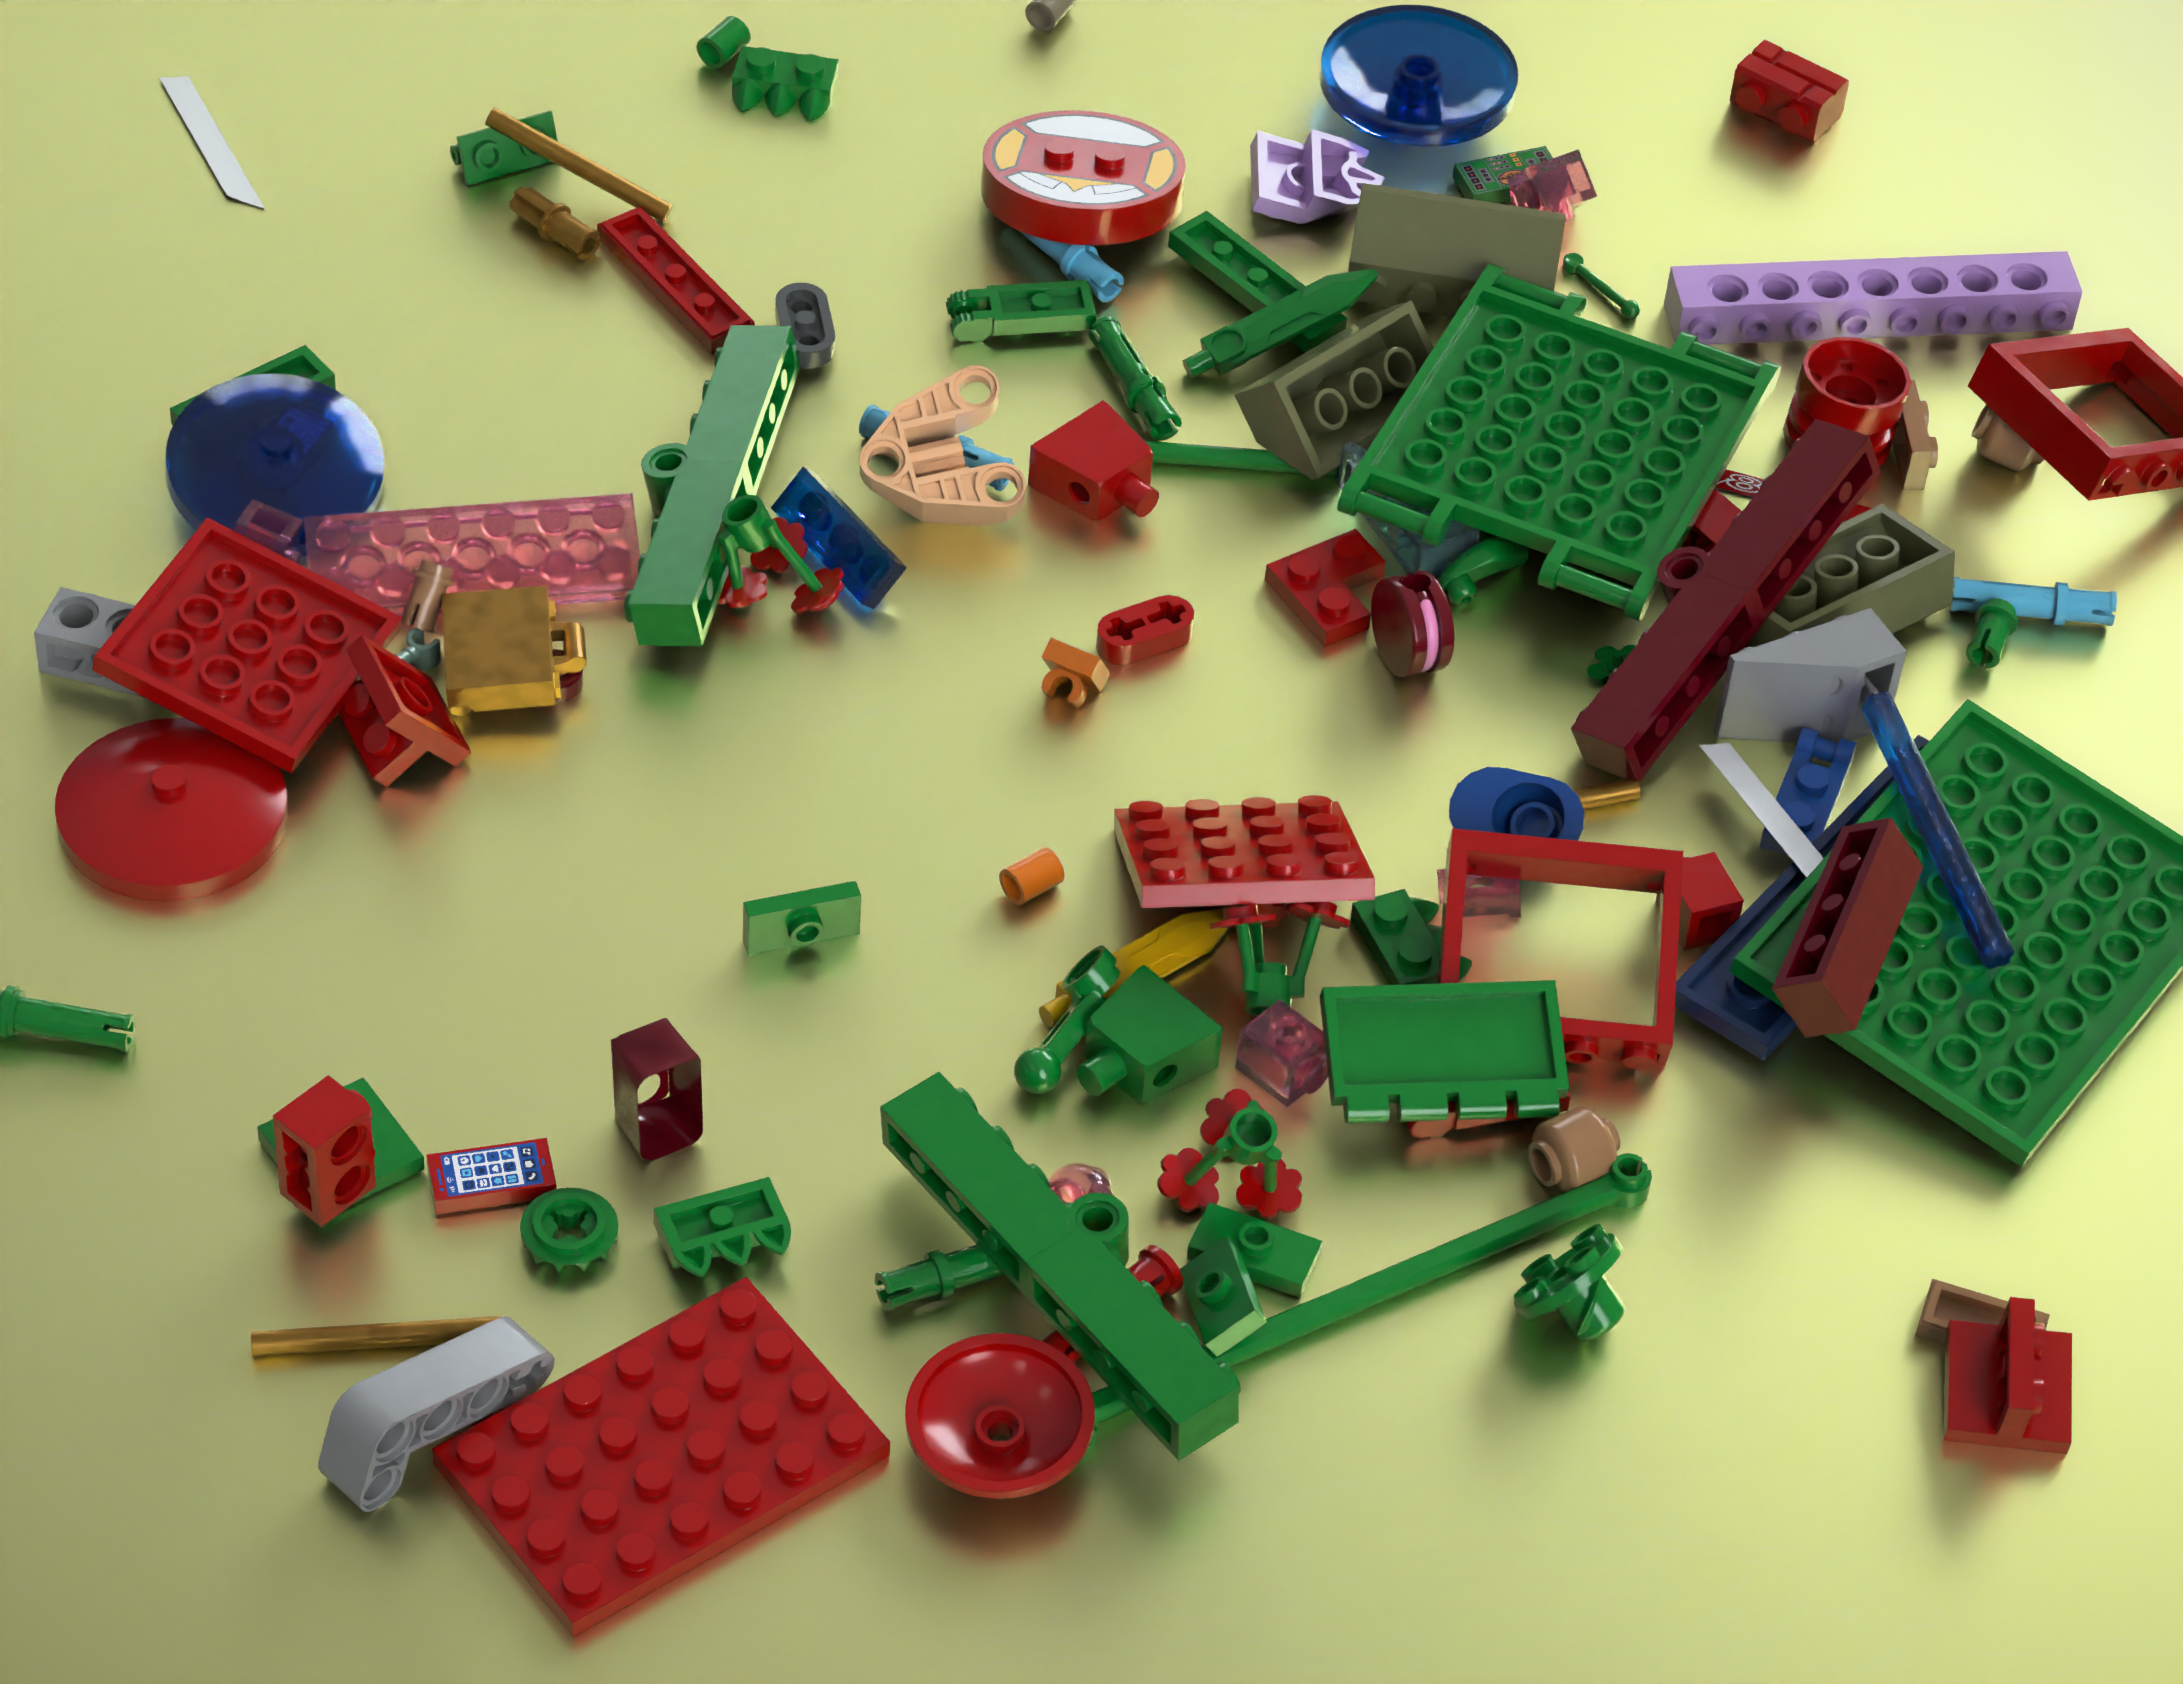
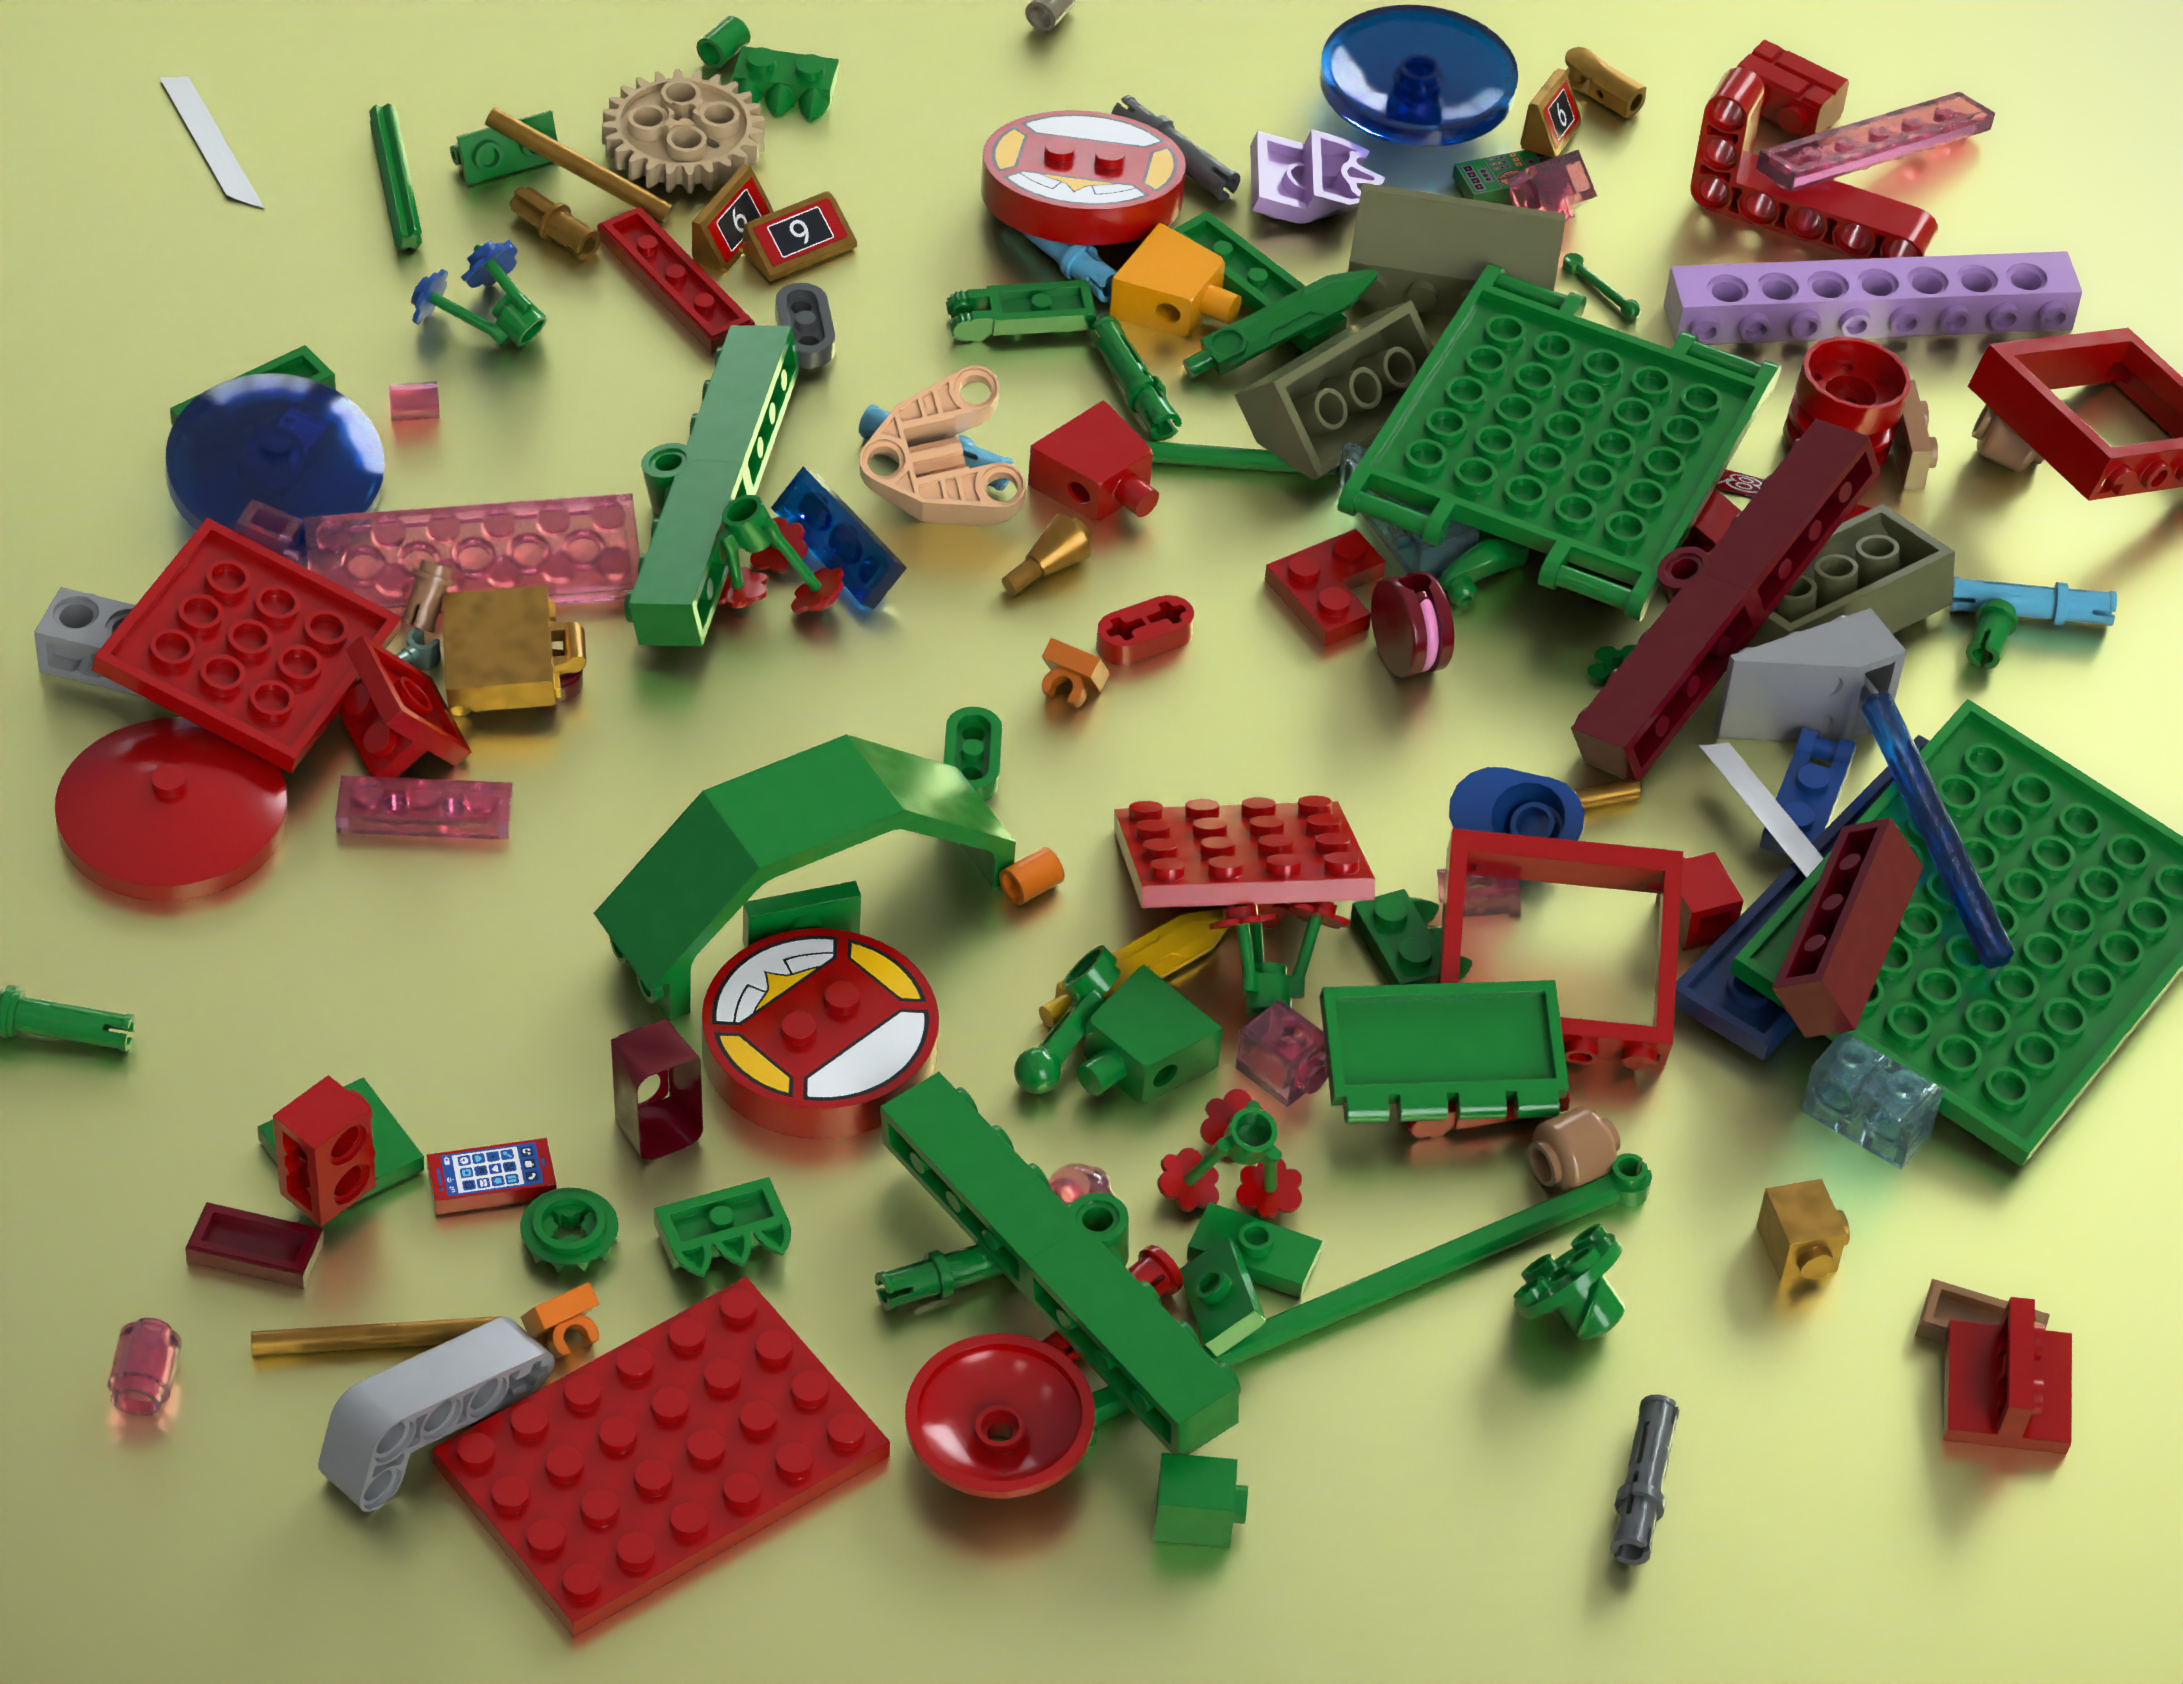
none -> clear pink brick [107,1318,182,1416]
none -> dark red tile [185,1202,324,1289]
none -> clear pink plate [335,775,513,840]
none -> green axle [369,103,422,251]
none -> clear pink hinge [388,381,440,422]
none -> plant [411,240,547,347]
none -> orange tile [520,1282,600,1360]
none -> green panel [593,734,1016,1021]
none -> tan gear [602,69,765,193]
none -> slope [692,164,774,272]
none -> piece [702,928,939,1139]
none -> slope [743,191,857,282]
none -> green plate [943,707,1002,801]
none -> pearl gold cone [1002,514,1092,596]
none -> light orange torso [1110,223,1242,337]
none -> dark grey pin [1111,95,1240,201]
none -> green brick [1154,1453,1248,1548]
none -> pearl gold slope [1520,68,1581,158]
none -> pearl gold bar [1565,47,1647,118]
none -> dark grey pin [1610,1394,1680,1565]
none -> red beam [1690,67,1938,259]
none -> clear pink plate [1756,91,1995,191]
none -> pearl gold brick [1756,1178,1850,1282]
none -> clear light blue brick [1801,1032,1944,1169]

